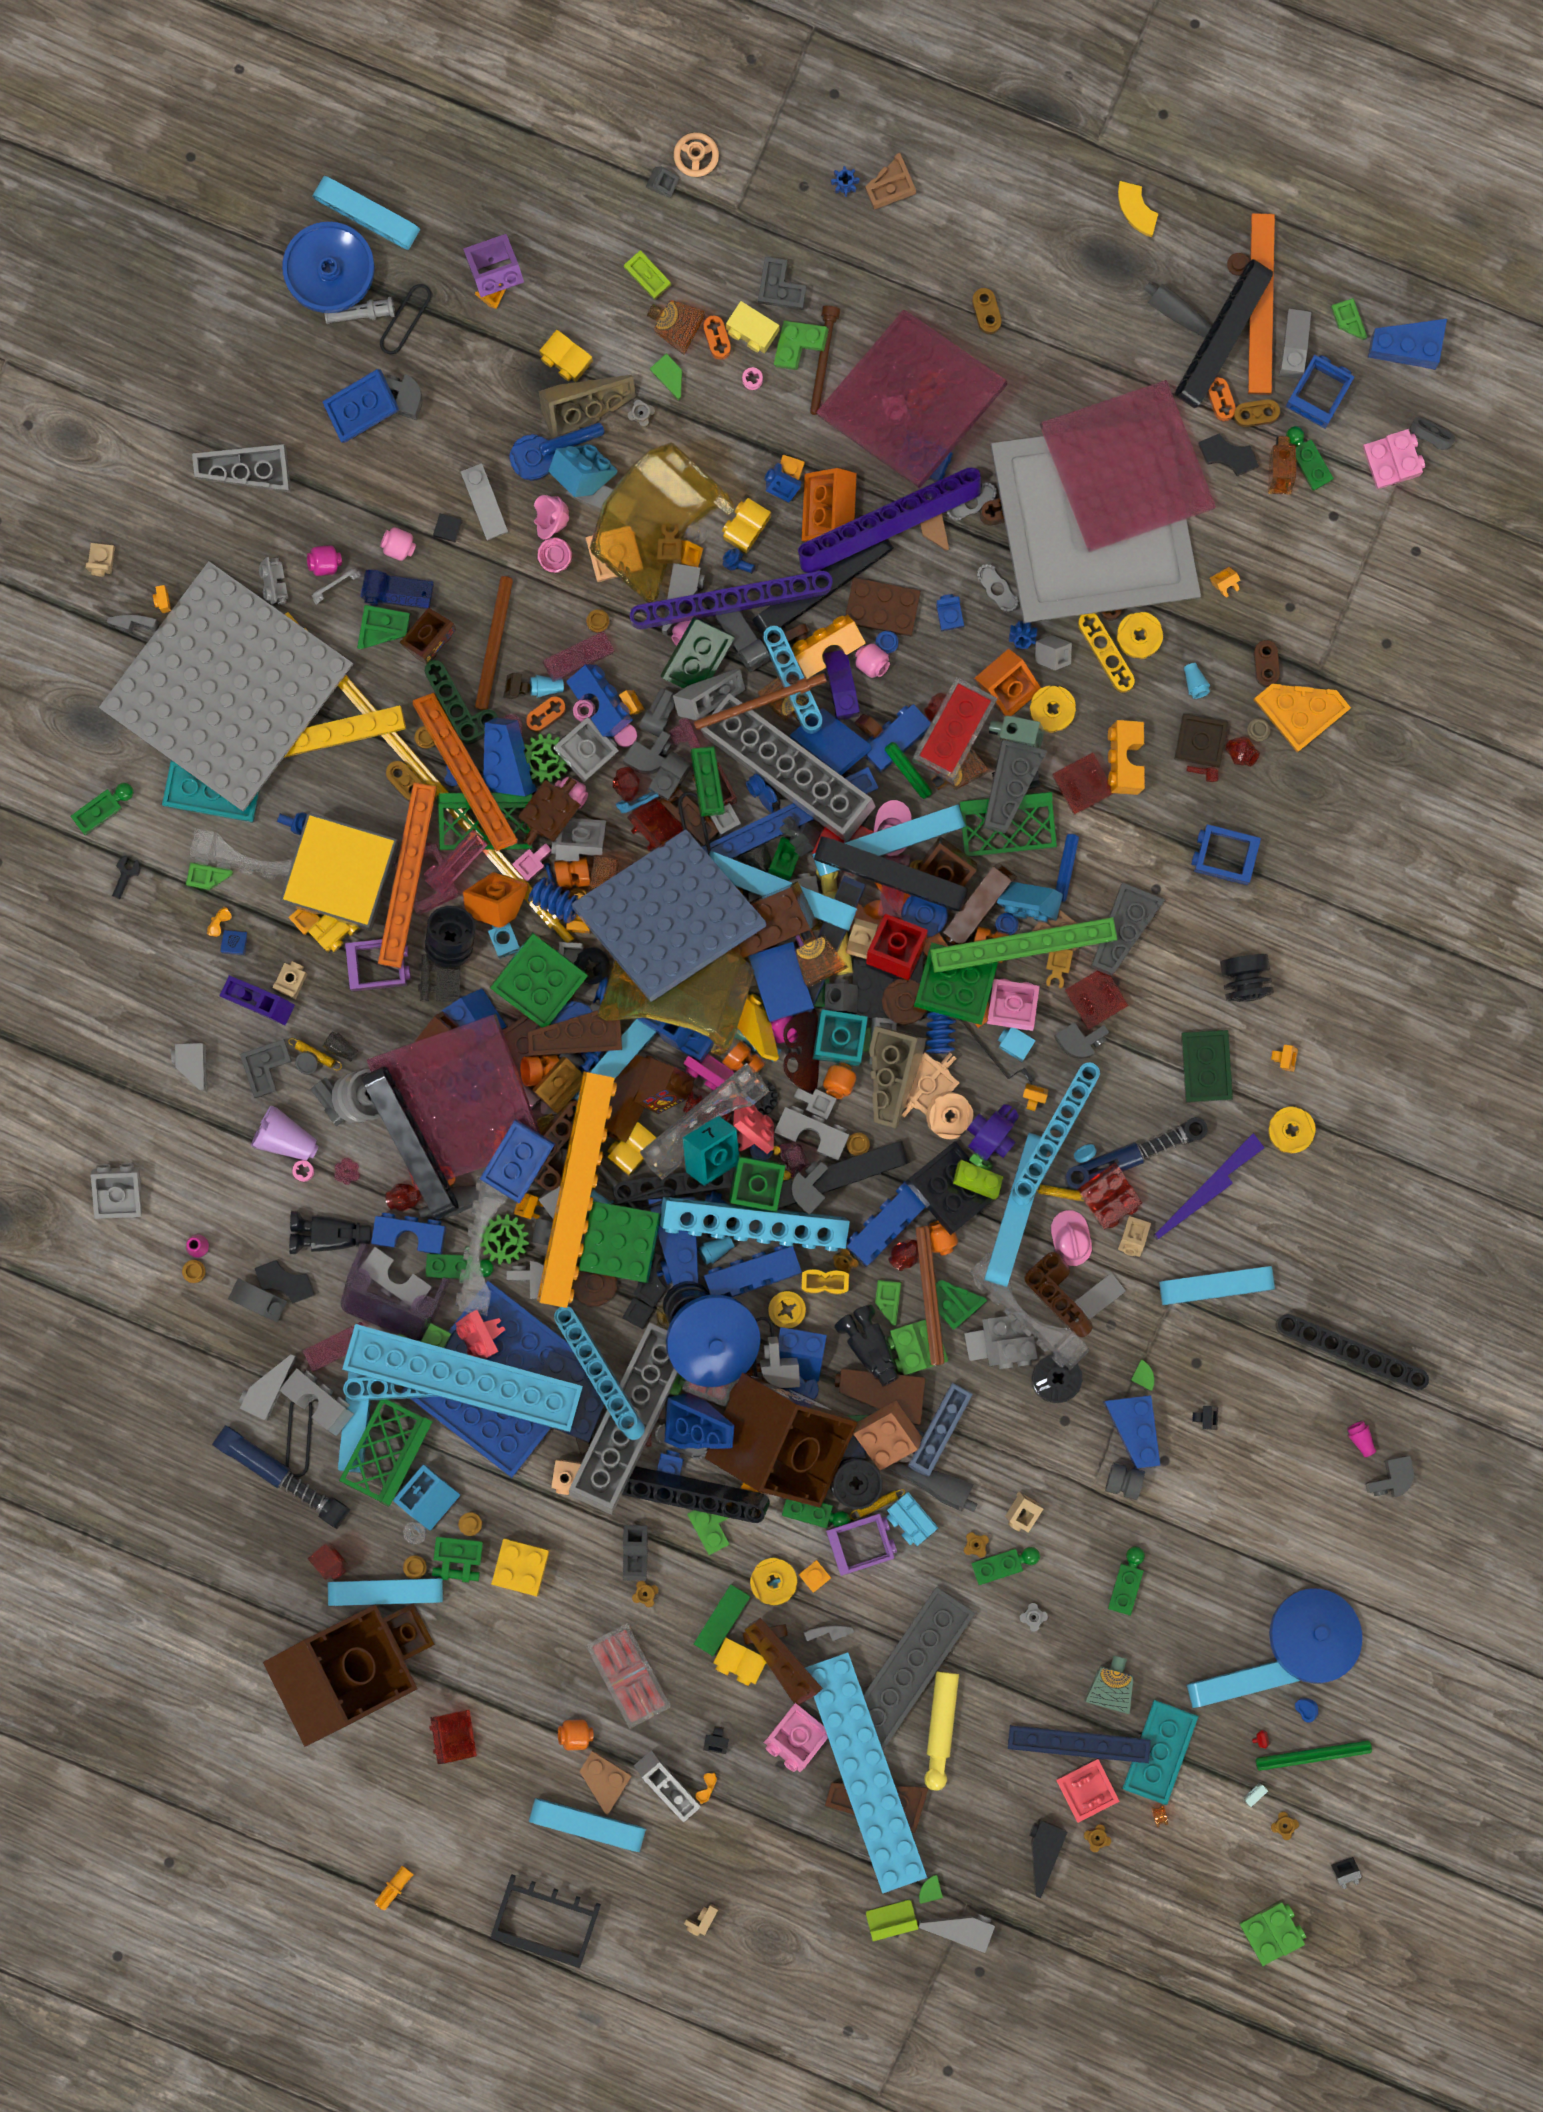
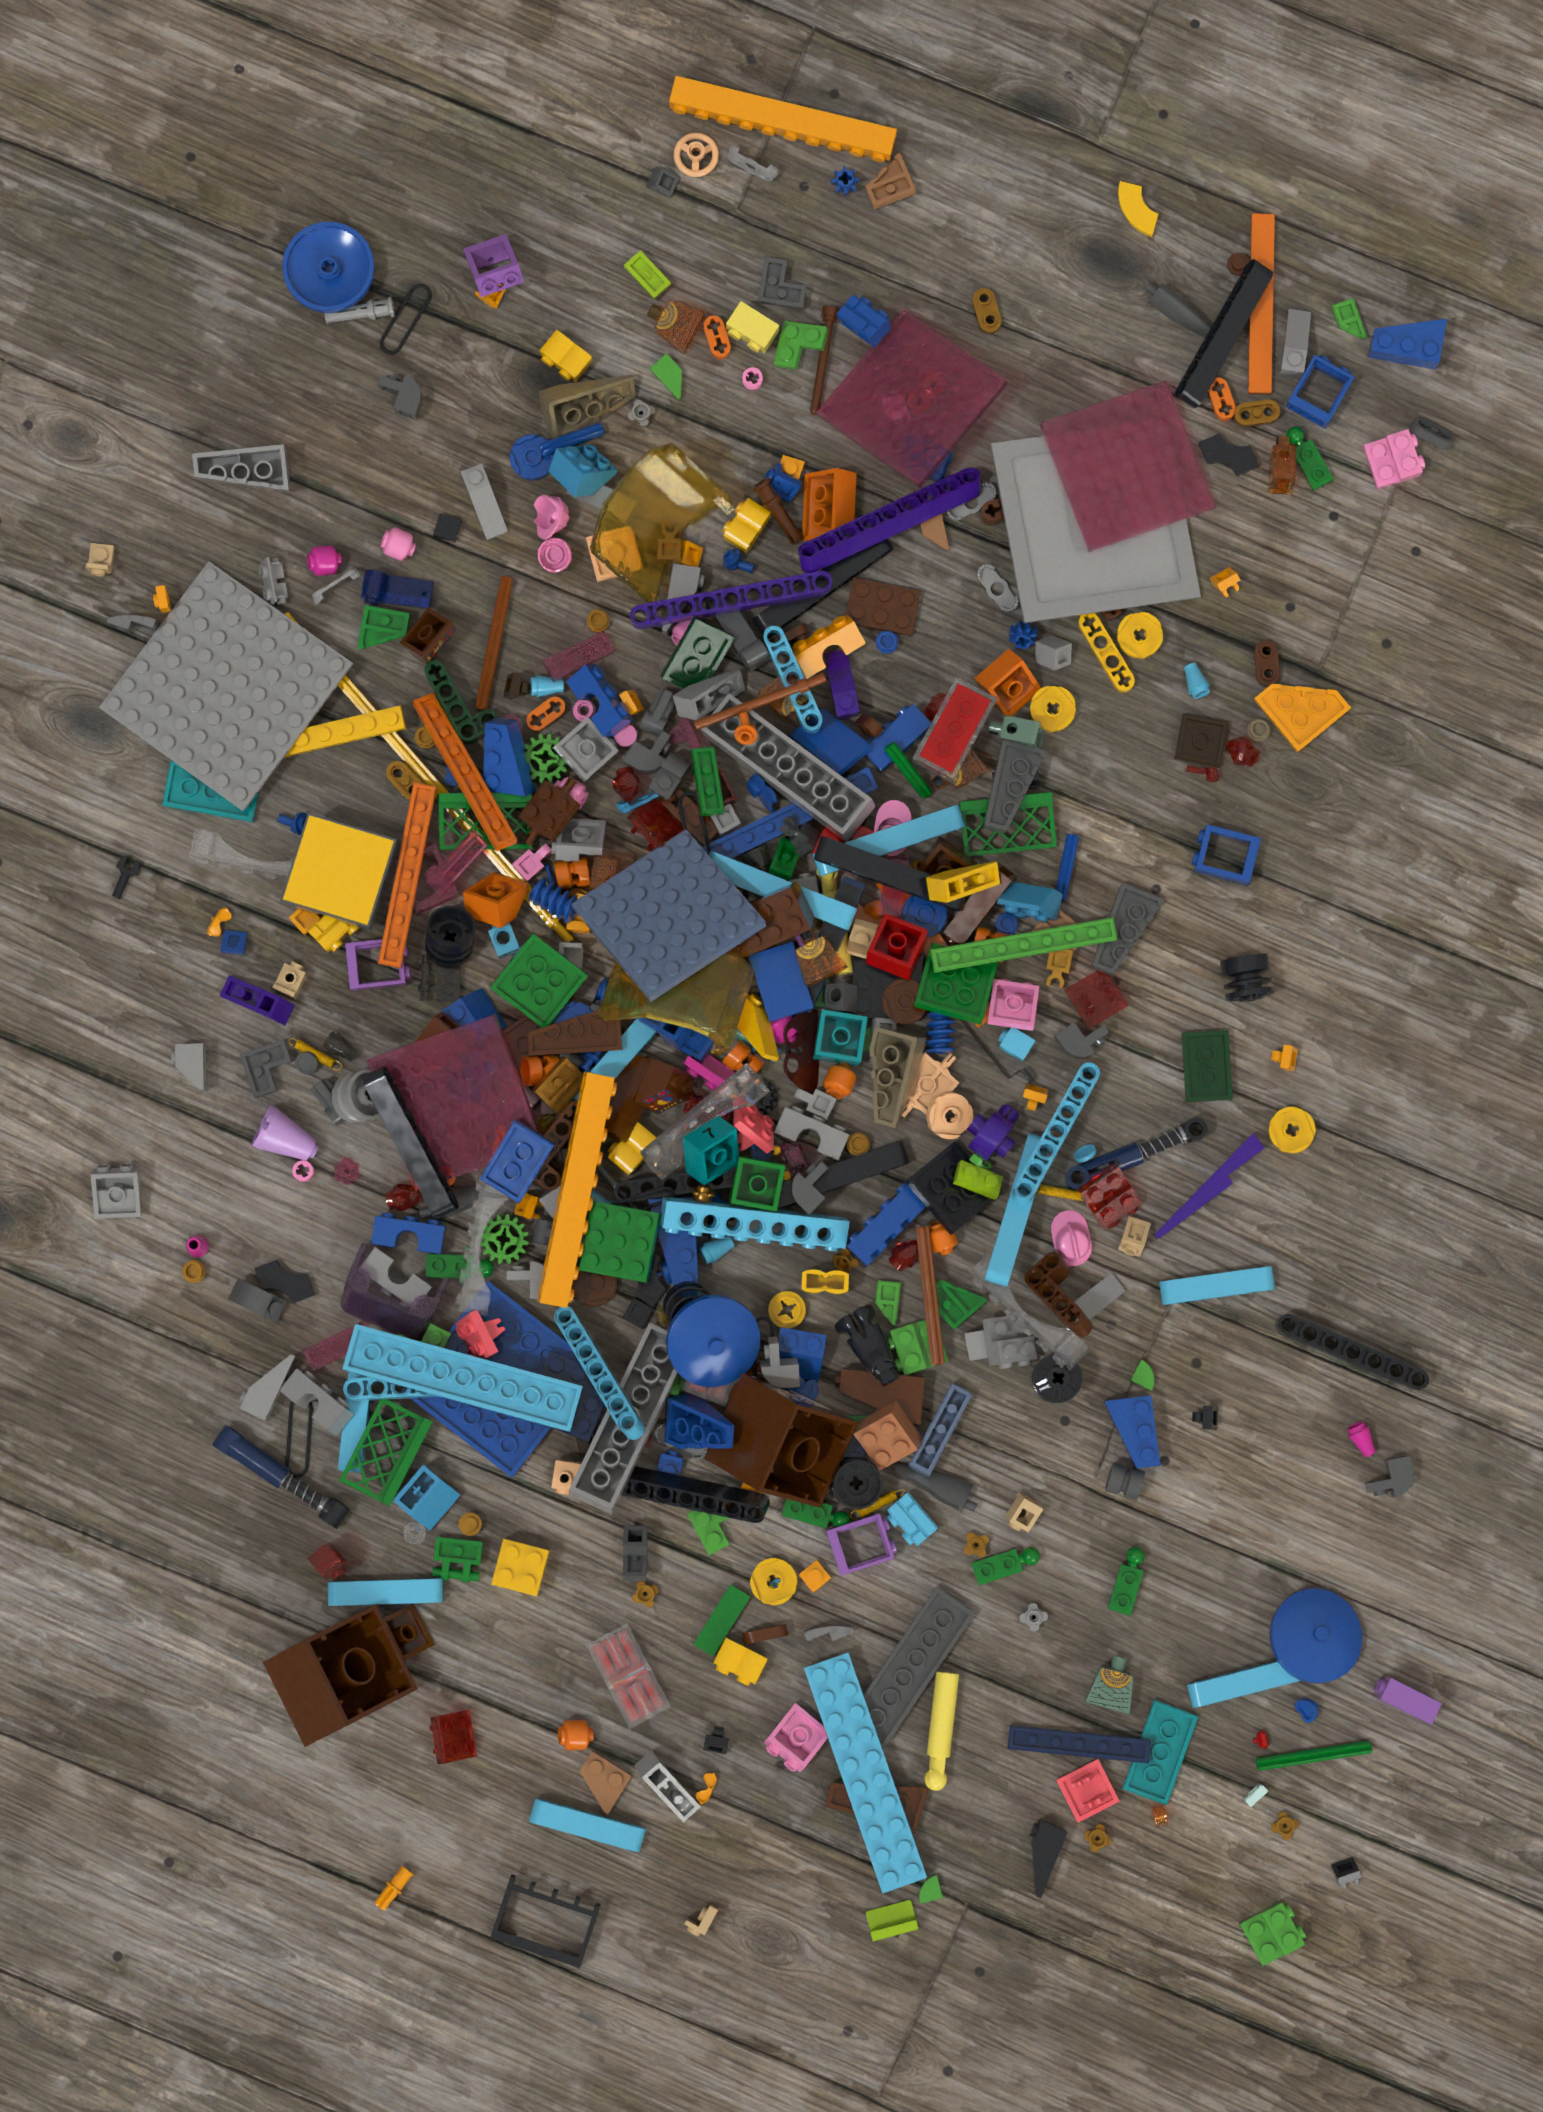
green plate [70,783,134,835] -> none
bright green tile [186,862,233,890] -> none
black piece [289,1211,370,1254] -> none
medium azure beam [312,176,420,250] -> none
blue tile [322,369,400,443] -> none
pearl gold plate [403,1556,427,1579] -> none
black gear [574,947,610,984] -> none
blue wedge [704,1245,802,1298] -> none
reddish brown wing [744,1618,823,1705] -> none
bright pink head [855,643,890,678] -> none
light grey slope [918,1914,995,1953] -> none
blue bracket [936,594,964,632] -> none
clear red plate [1052,752,1115,815] -> none
light orange arch [1108,720,1145,795] -> none
none -> light orange brick [669,76,897,163]
none -> pearl gold plate [691,1185,715,1203]
none -> light grey piece [727,145,779,182]
none -> orange plate [734,712,757,745]
none -> reddish brown pin [752,477,803,545]
none -> blue brick [837,295,891,347]
none -> yellow slope [926,861,1000,903]
none -> medium lavender window [1373,1675,1442,1725]

